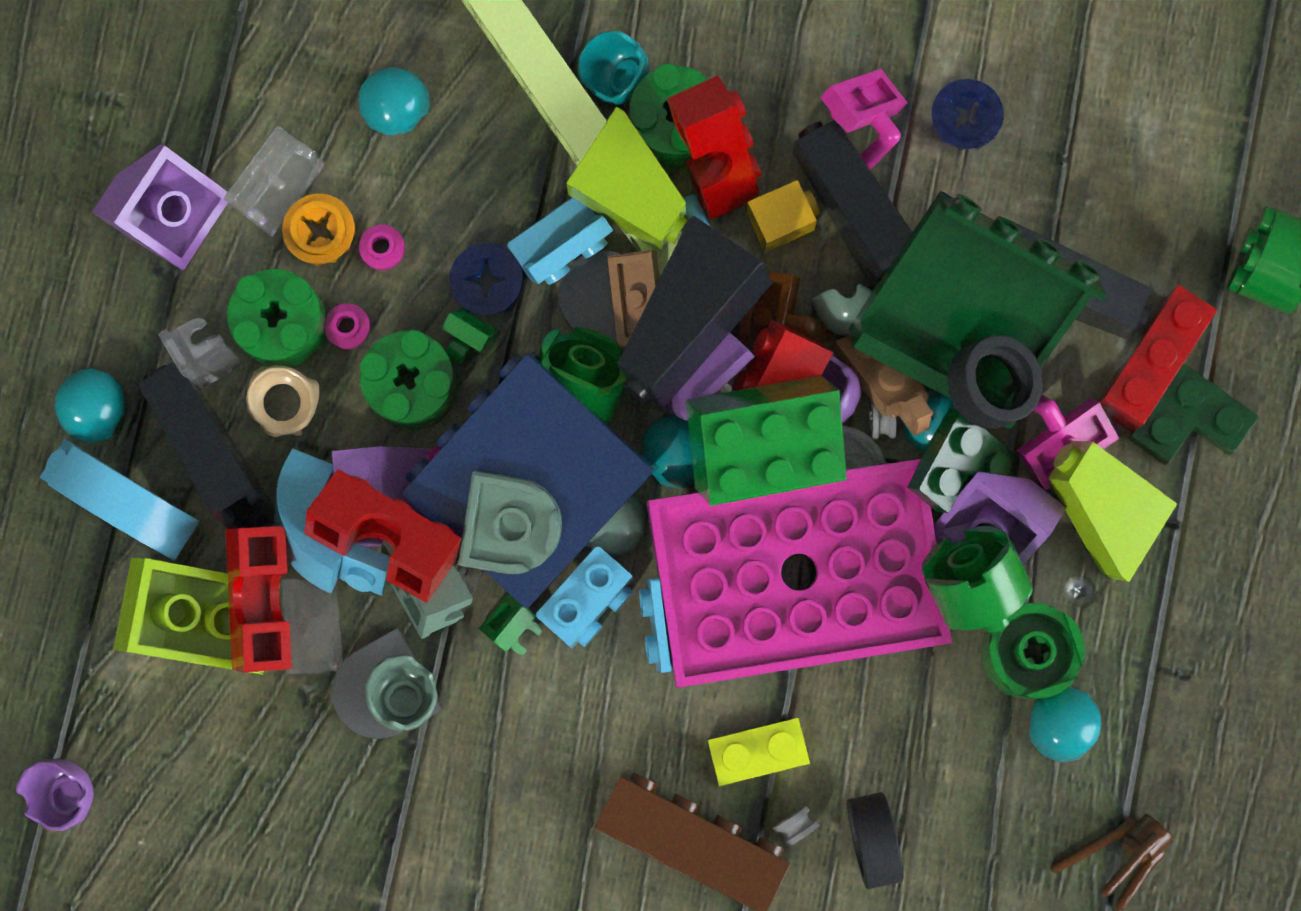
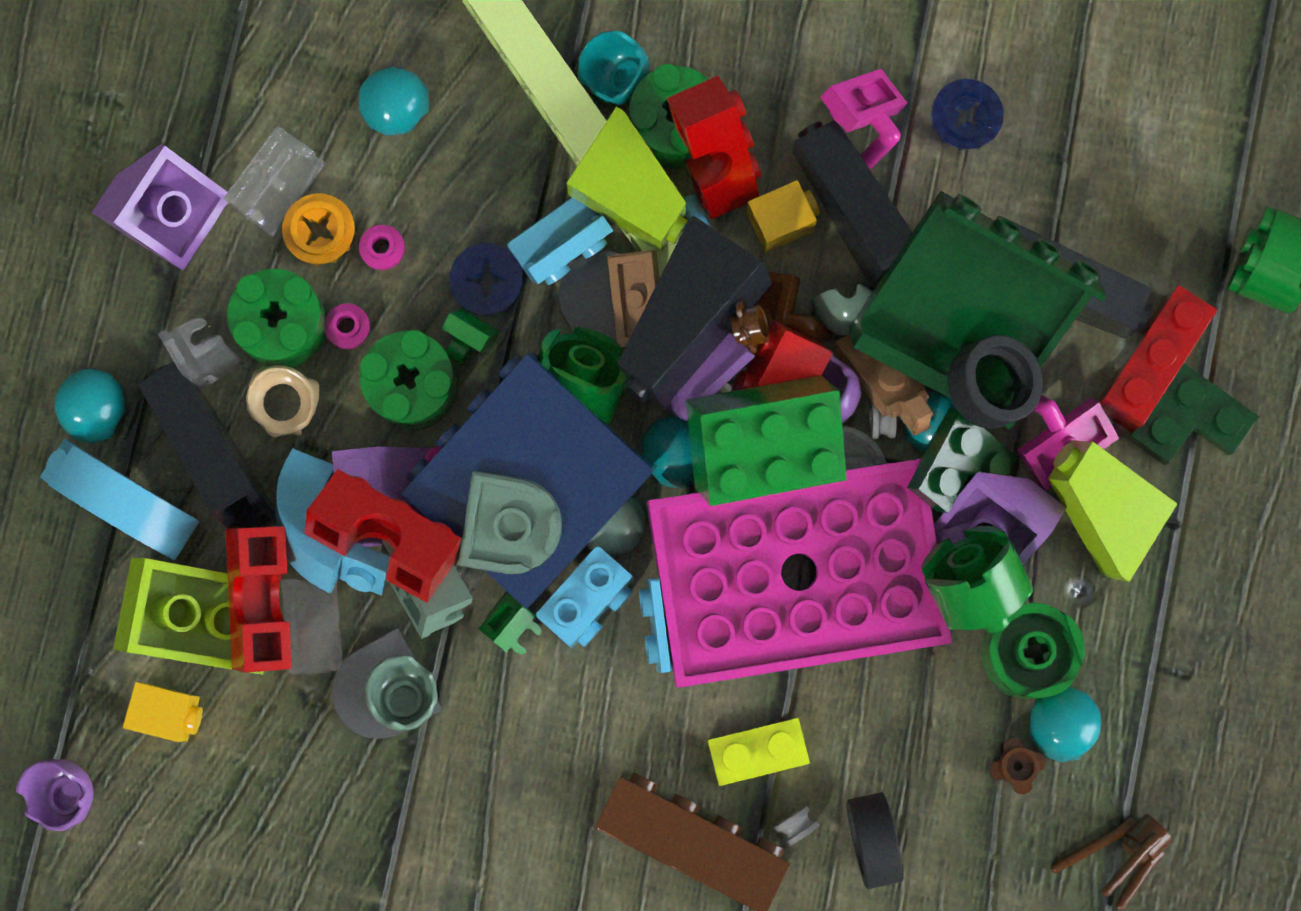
none -> yellow brick [123,682,203,742]
none -> reddish brown plate [731,301,769,354]
none -> reddish brown plate [990,738,1046,794]

